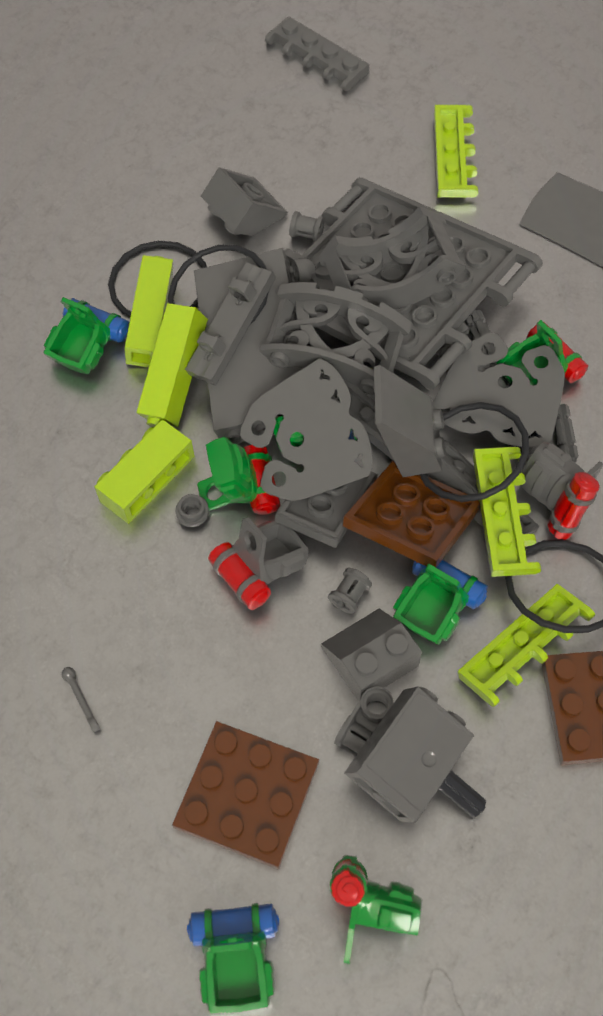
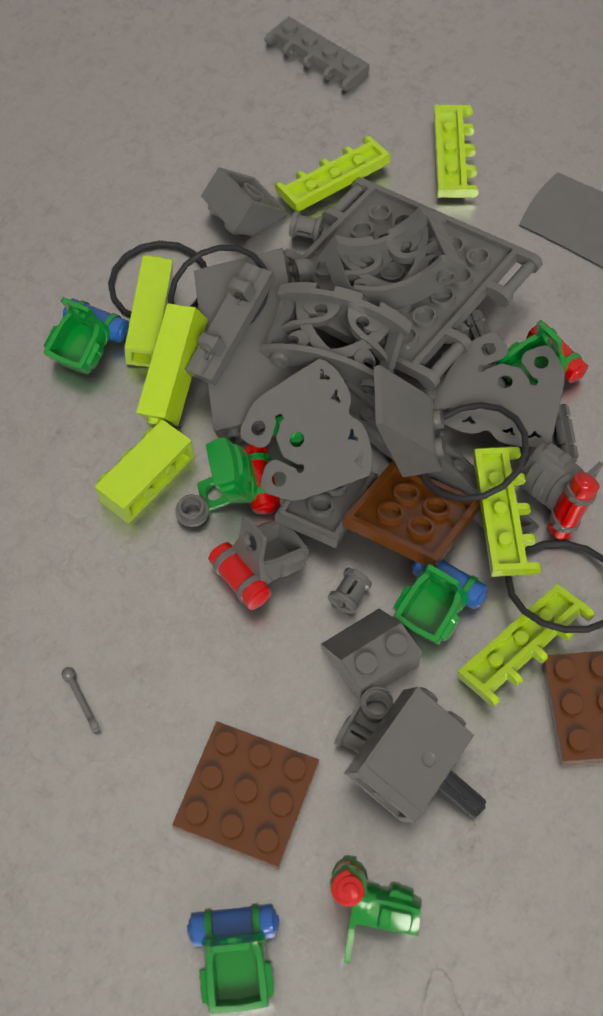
none -> lime hinge [274,135,390,211]

